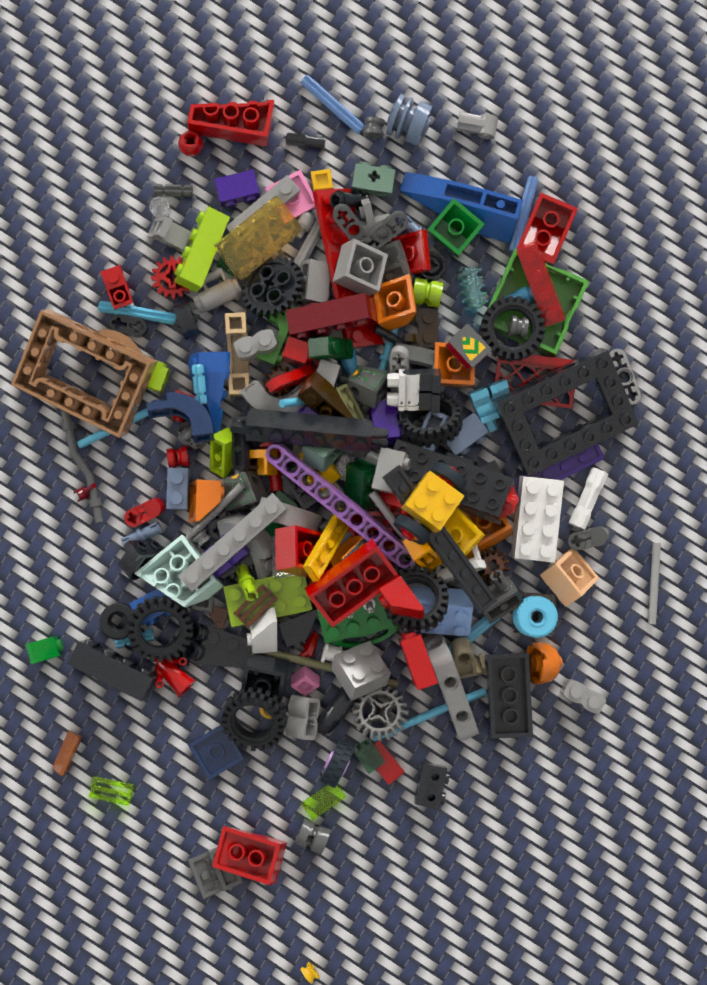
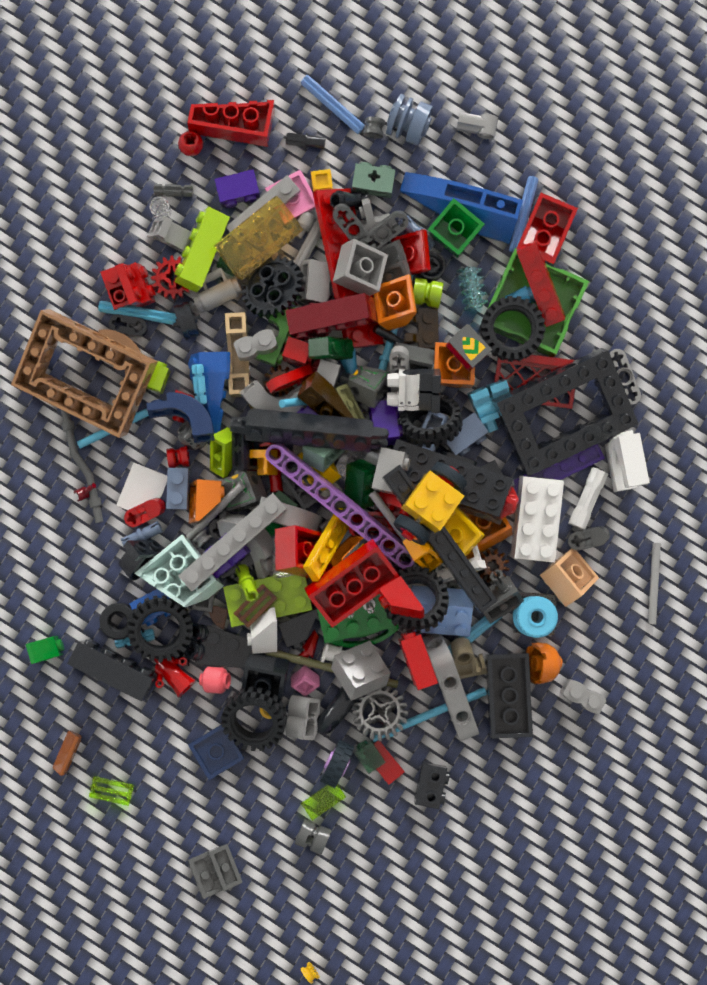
red slope [212,826,287,885] -> none
dark grey wheel [508,315,529,338] -> none
none -> red plate [115,262,156,308]
none -> white sticker [116,463,167,514]
none -> coral head [199,666,231,694]
none -> white arch [604,430,650,492]

